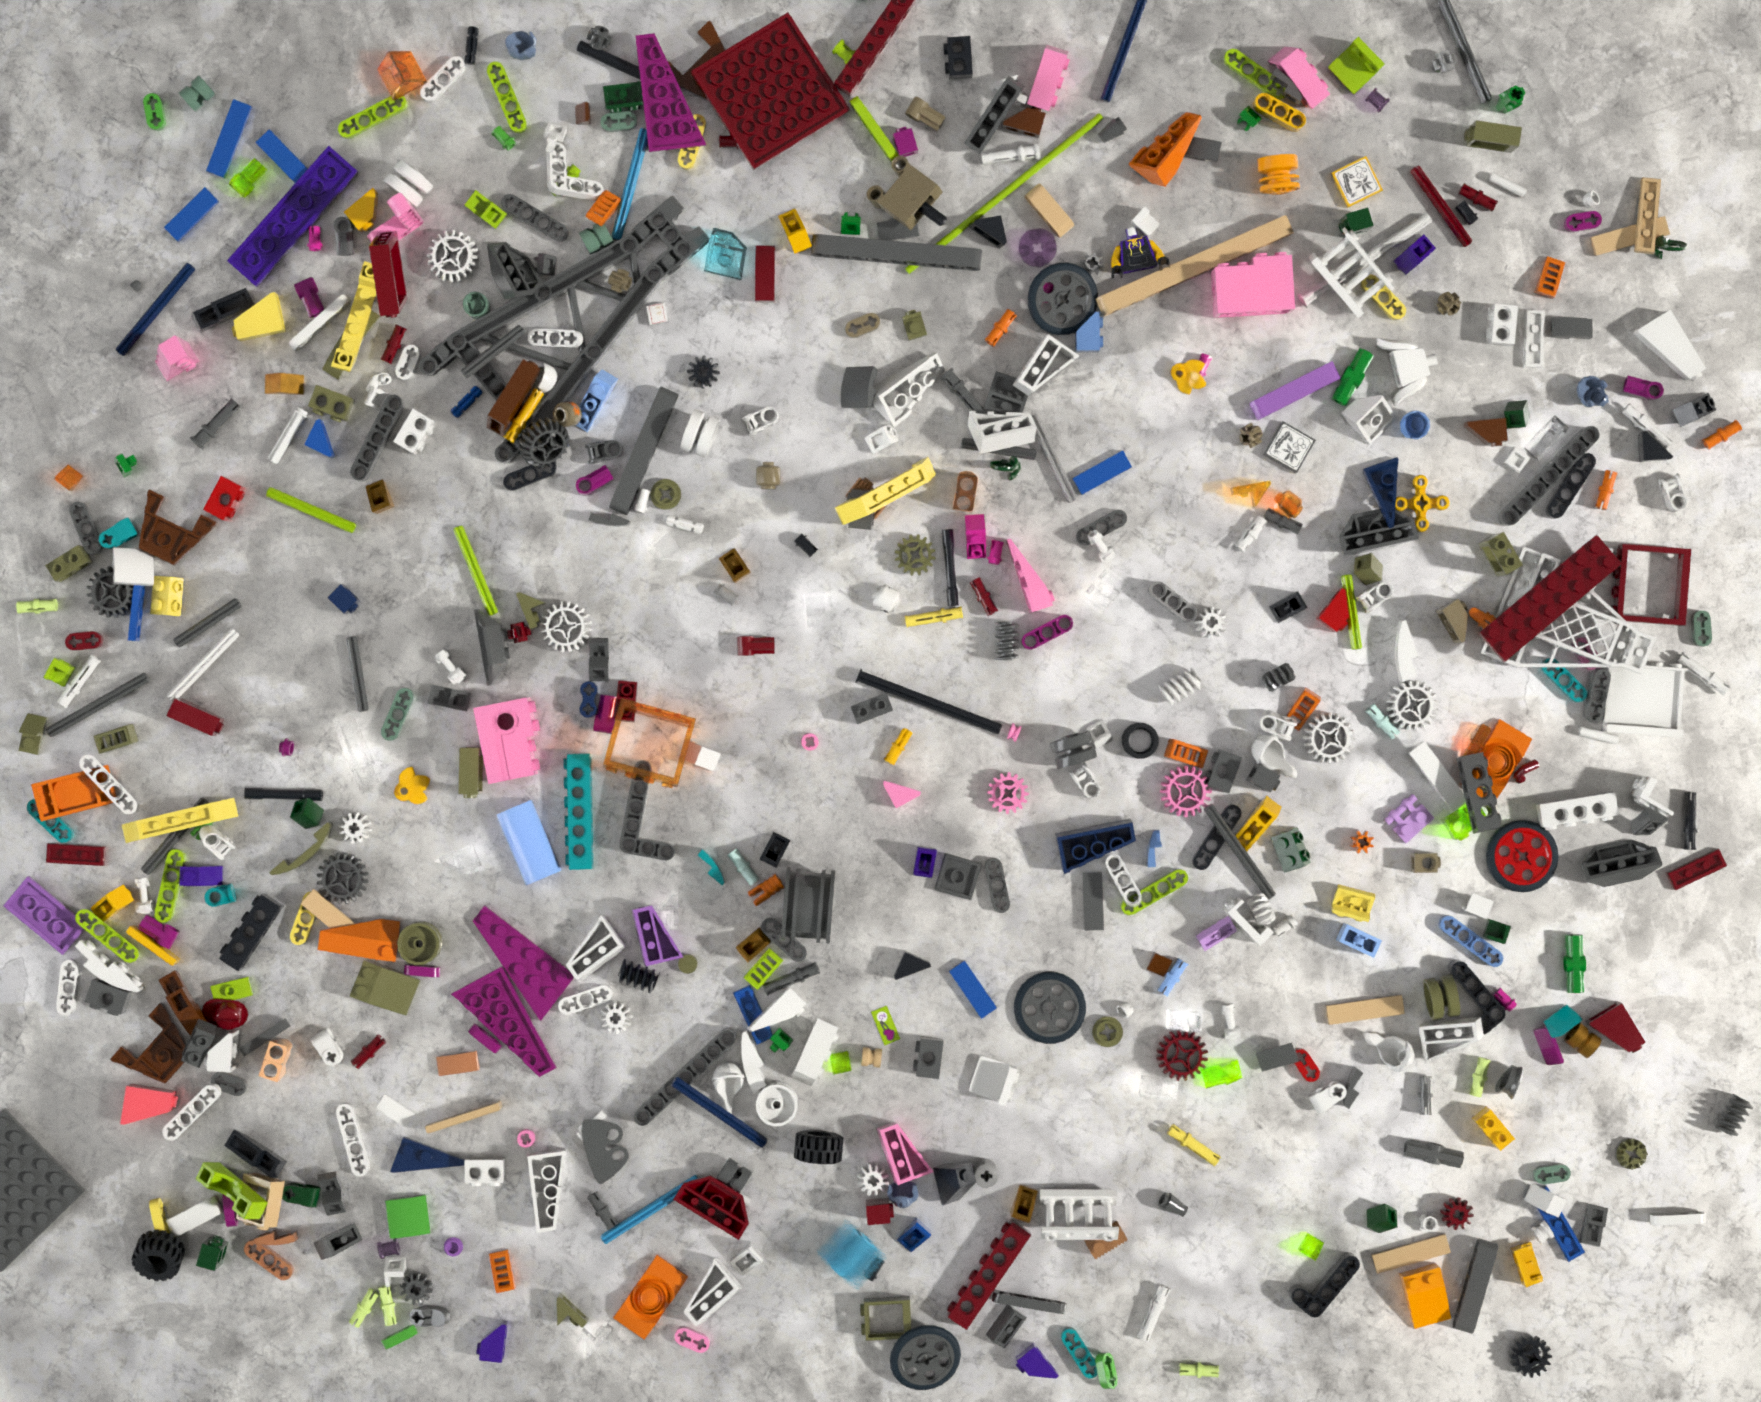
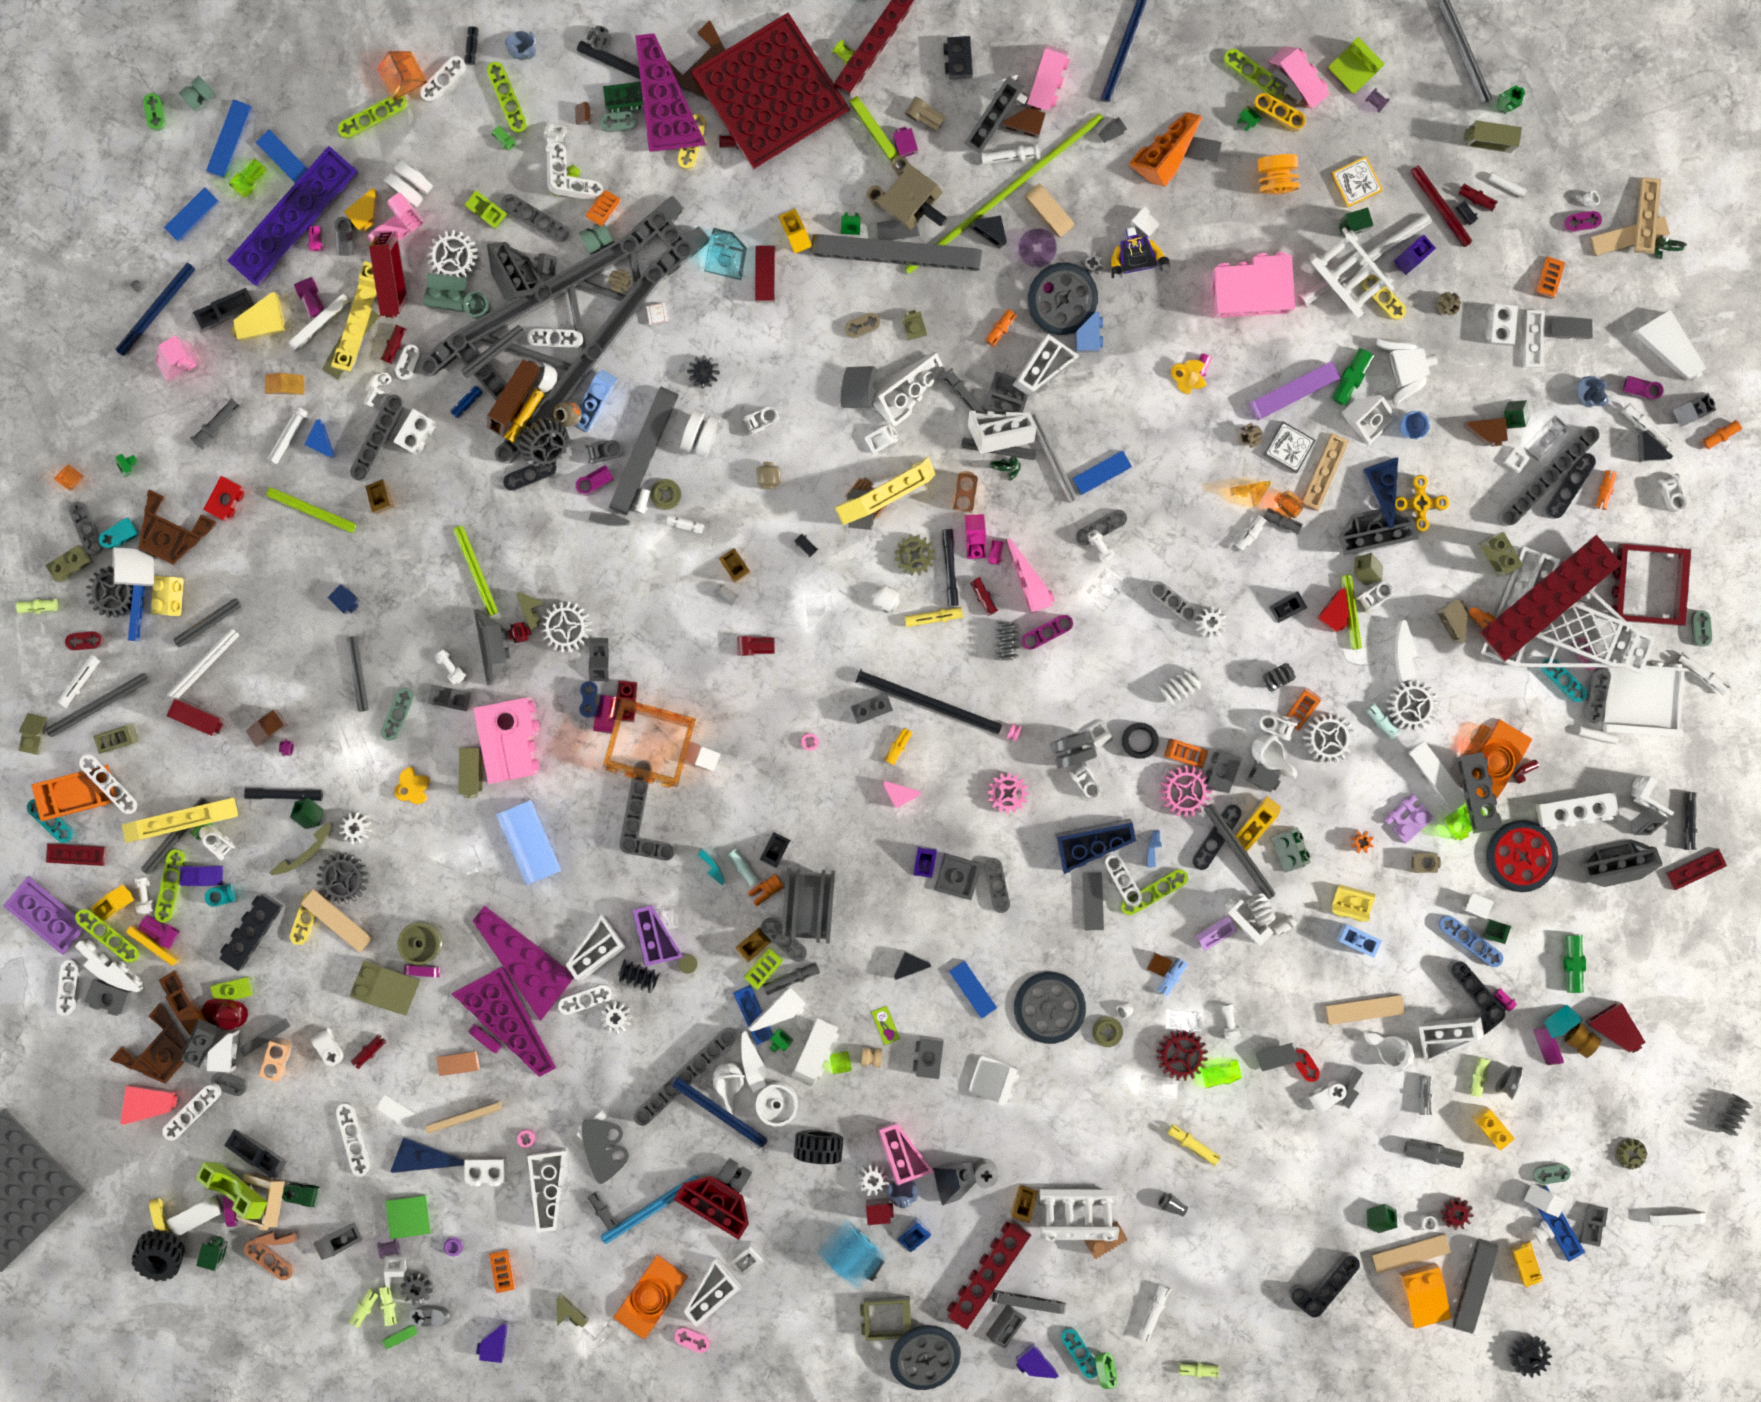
lime panel [43,658,76,687] -> none
olive brick [308,385,355,423] -> none
orange wedge [317,919,400,962] -> none
dark grey slope [317,1171,346,1216] -> none
teal brick [563,754,594,870] -> none
dark azure axle [611,128,648,240] -> none
tan beam [1096,215,1294,317] -> none
clear neon green slope [1298,1233,1324,1261] -> none
olive wheel [1423,974,1460,1021] -> none
light grey gear [1432,50,1458,73] -> none
none -> reddish brown slope [246,709,288,747]
none -> sand green bracket [423,273,466,312]
none -> tan tile [1300,433,1349,511]

